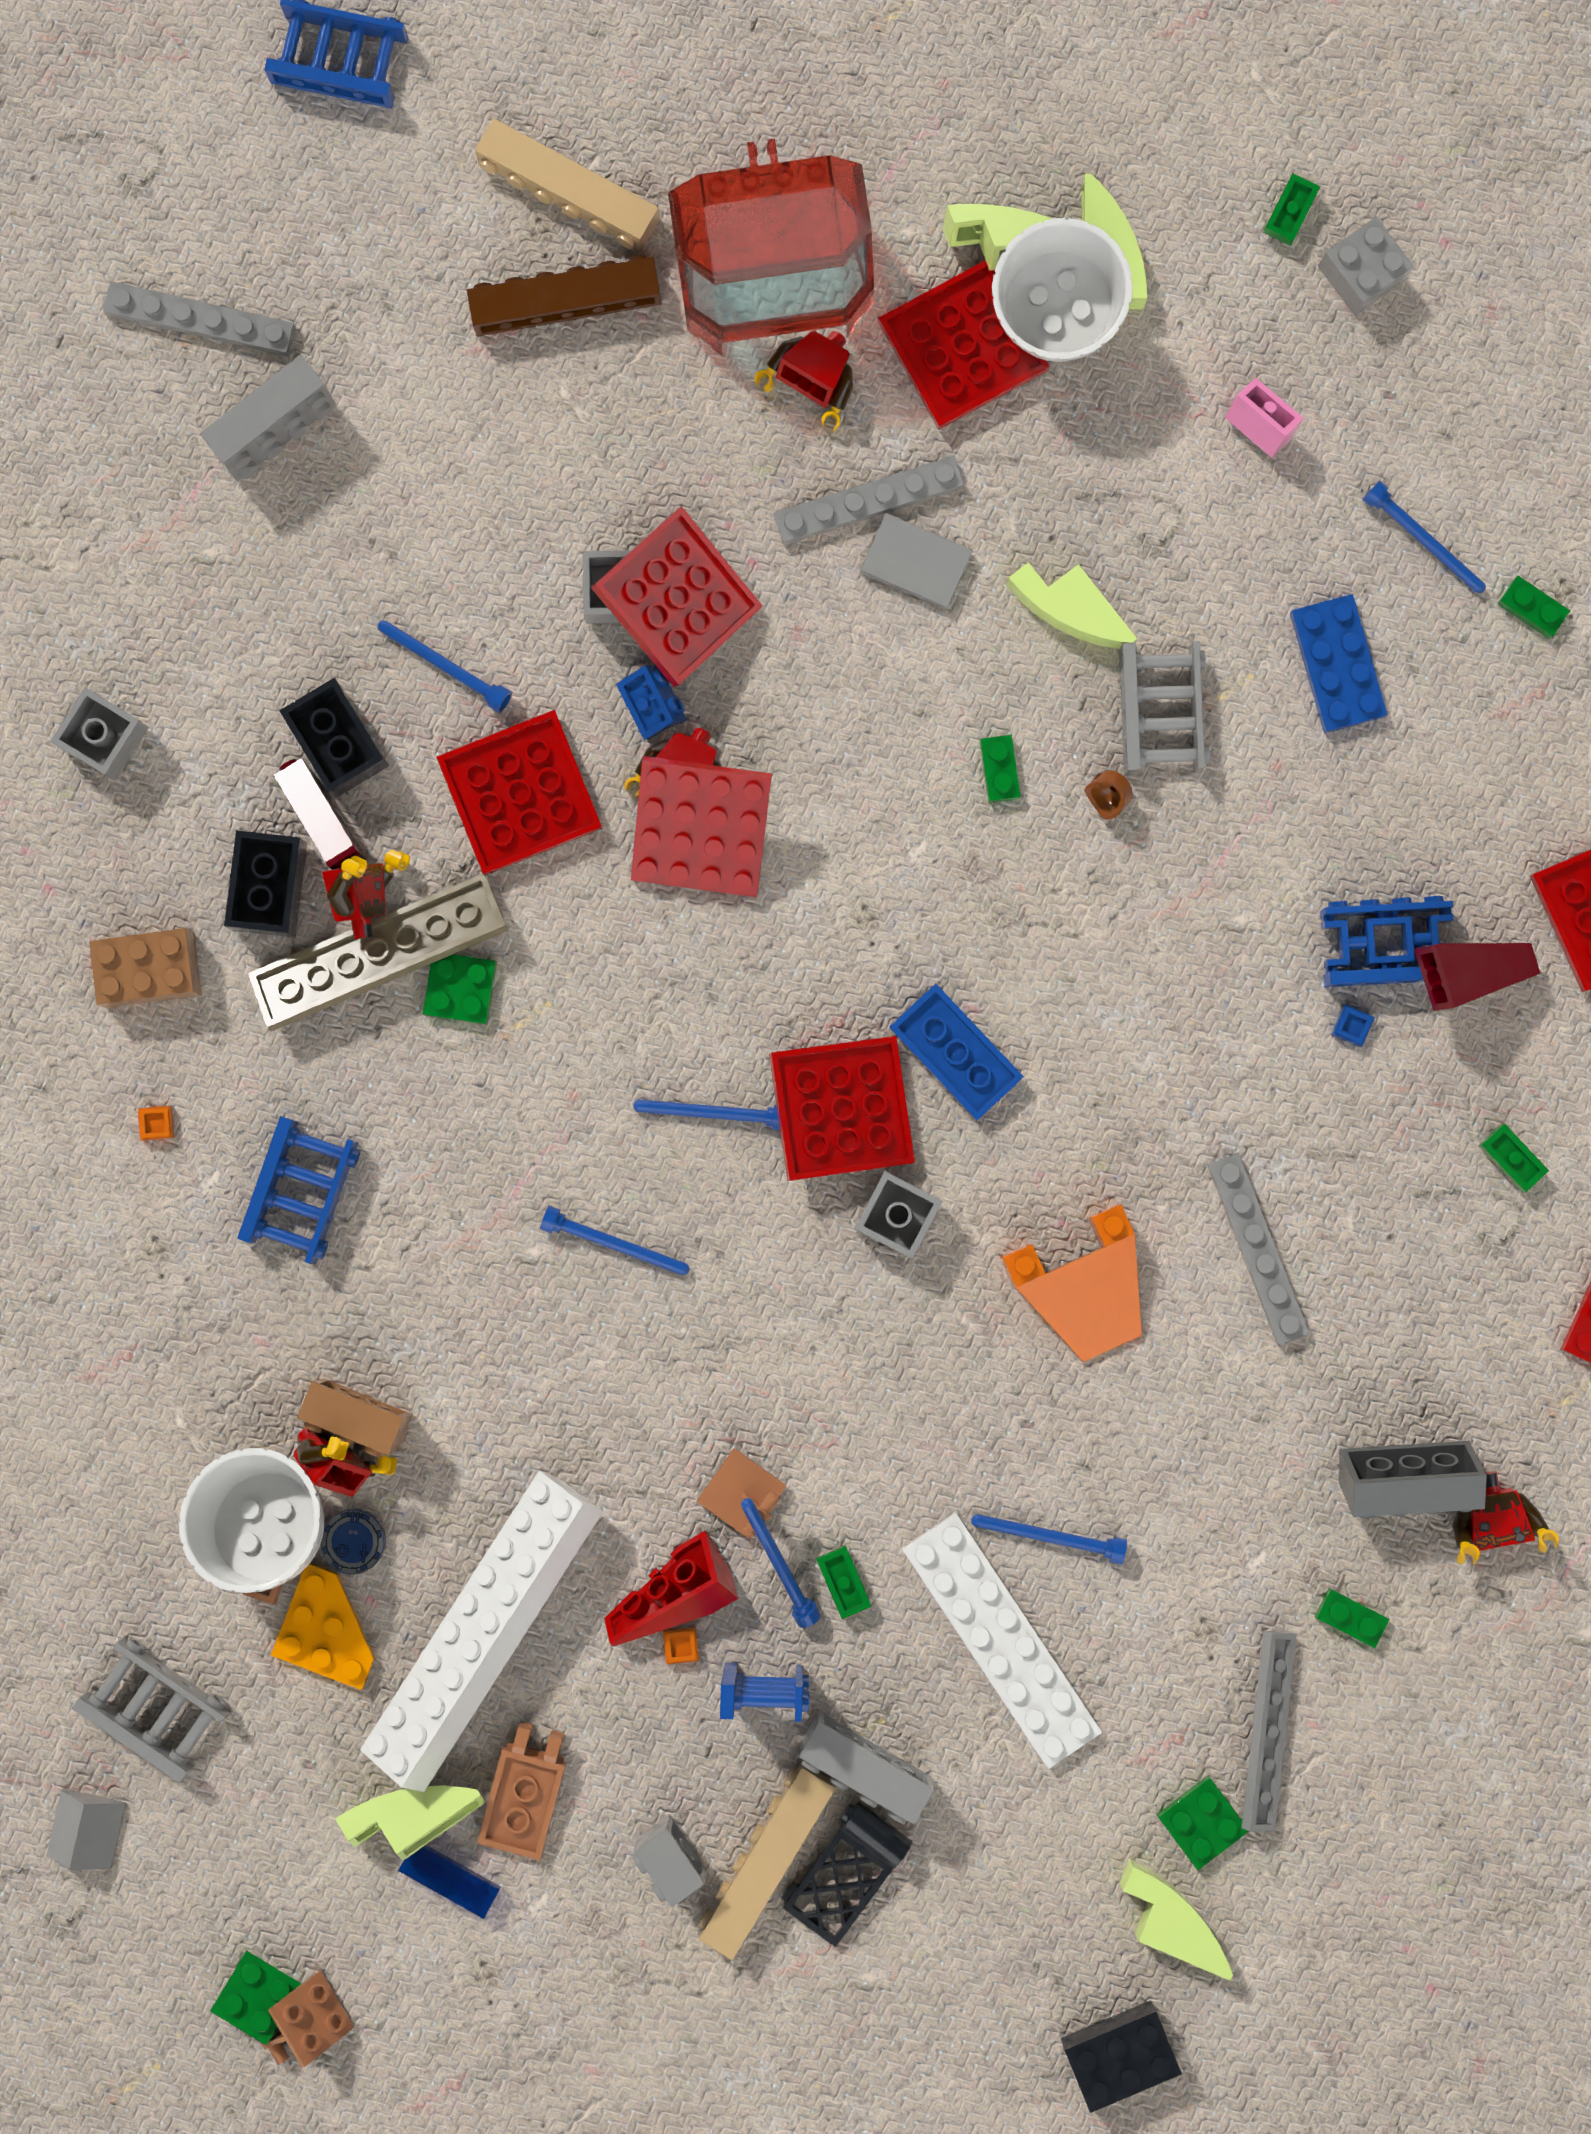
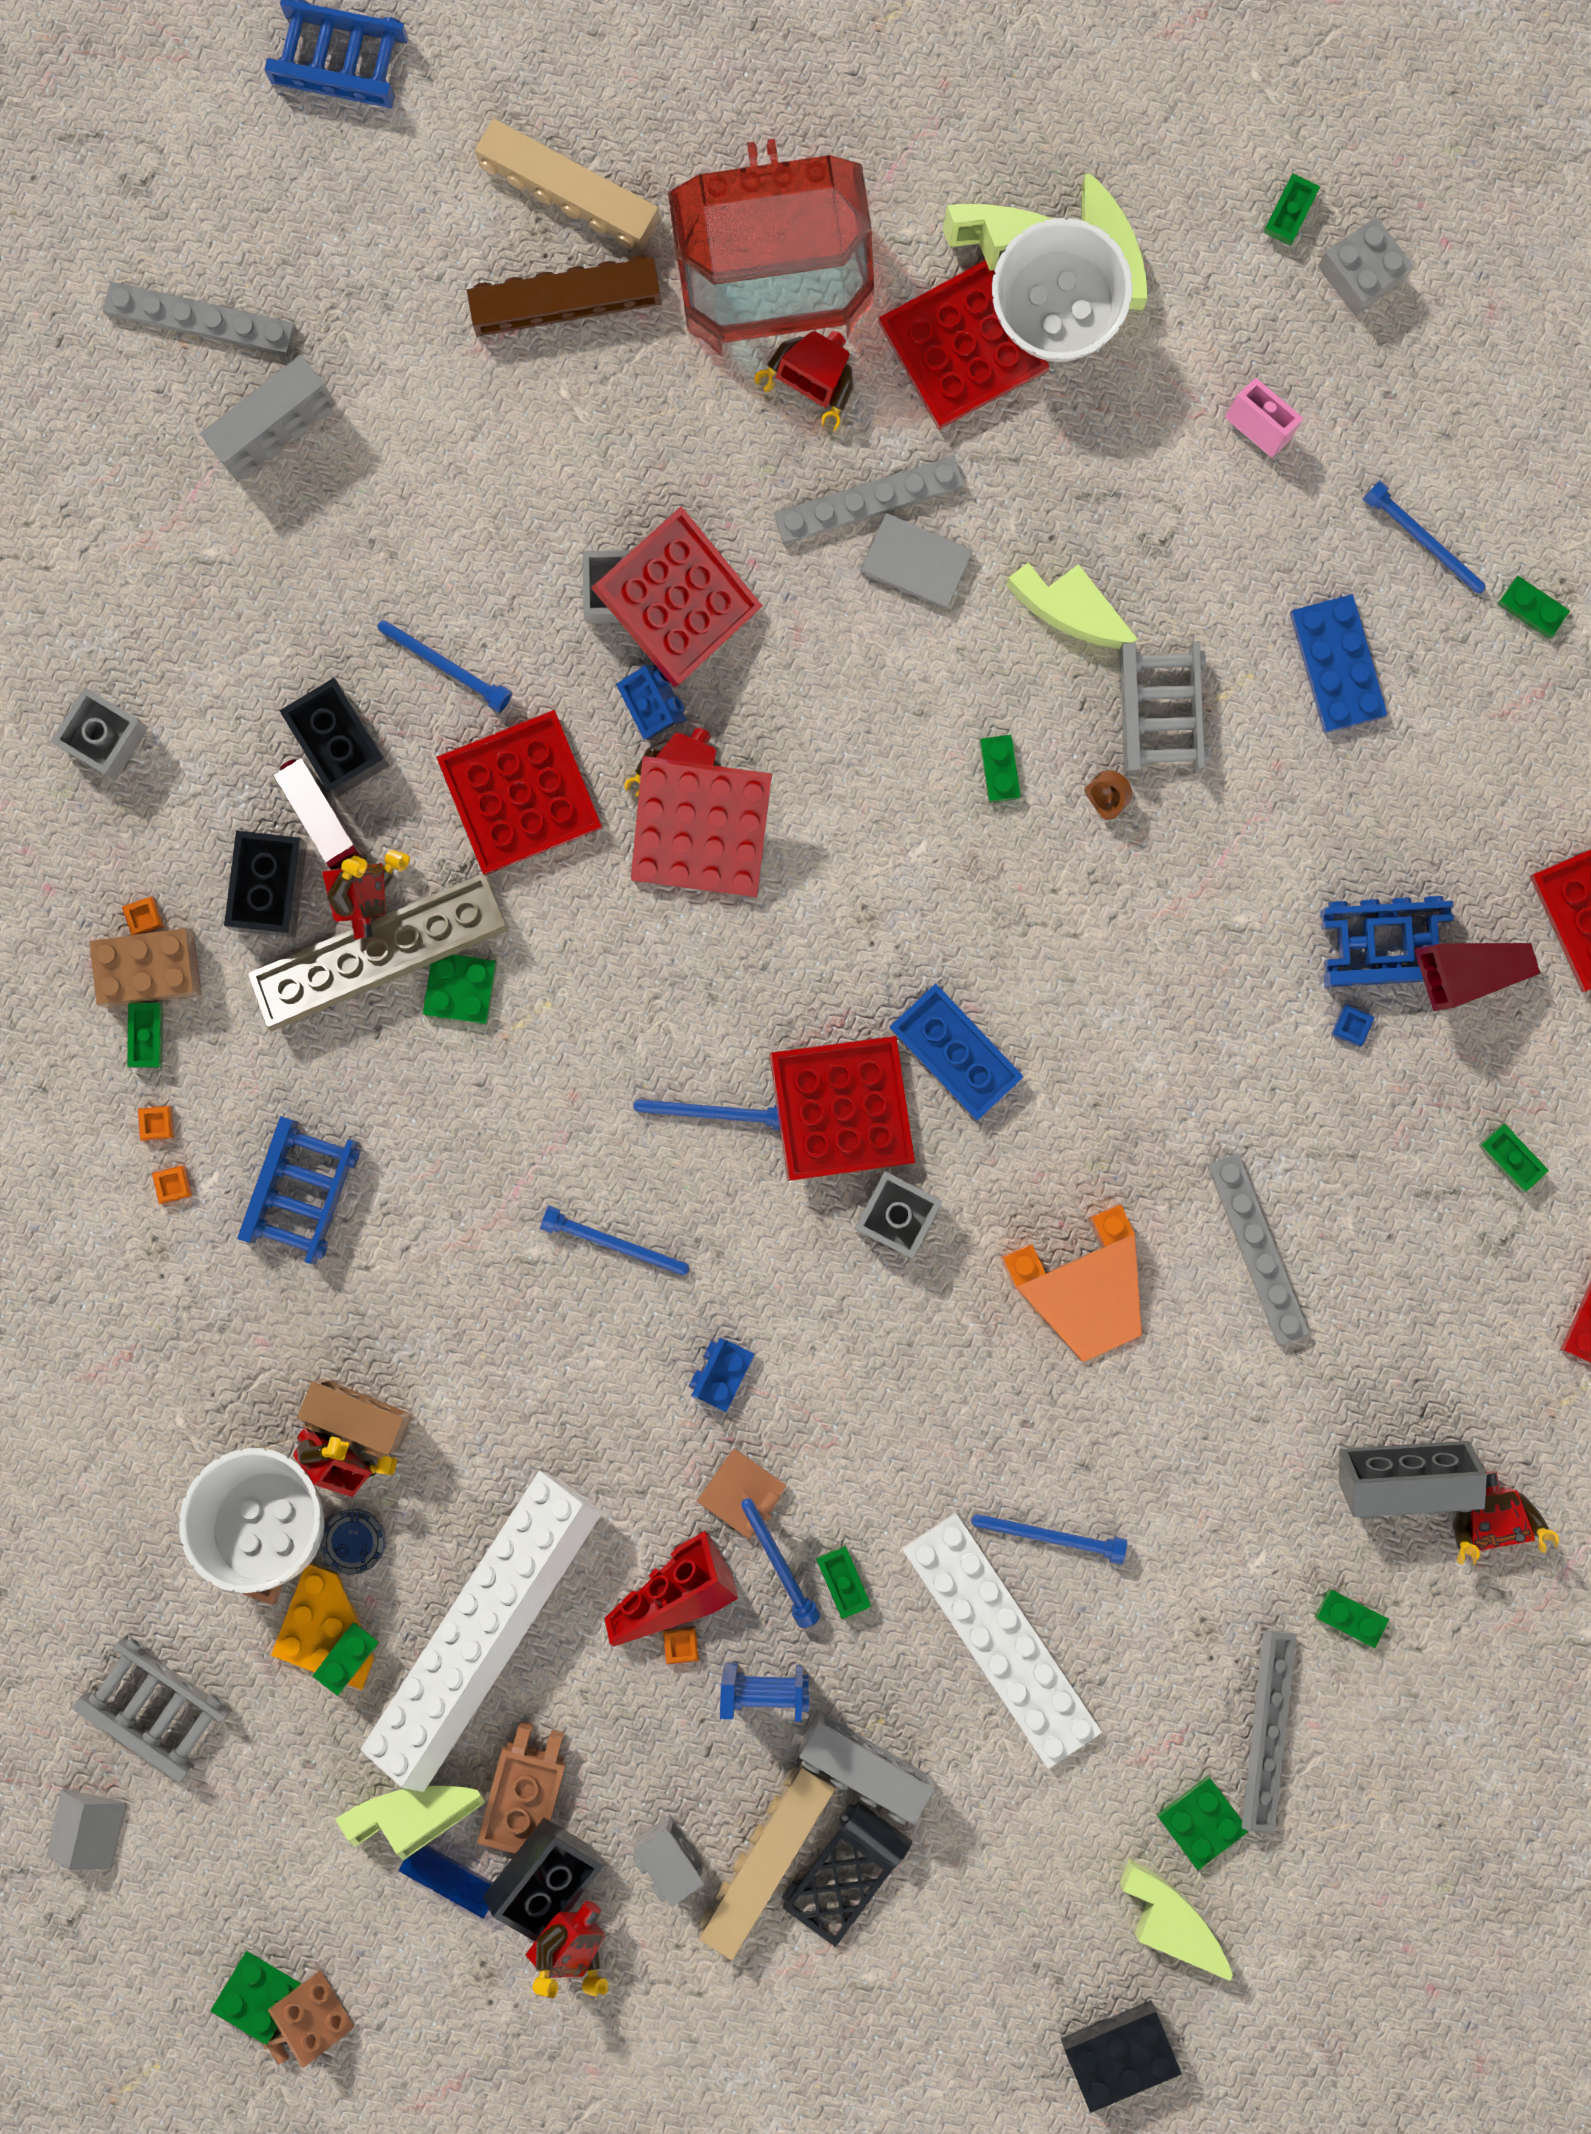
none -> orange tile [122,896,164,935]
none -> green plate [127,1003,163,1068]
none -> orange tile [152,1165,193,1204]
none -> green plate [312,1622,380,1696]
none -> black brick [483,1818,604,1941]
none -> torso [525,1900,608,1998]
none -> blue bracket [689,1337,755,1412]

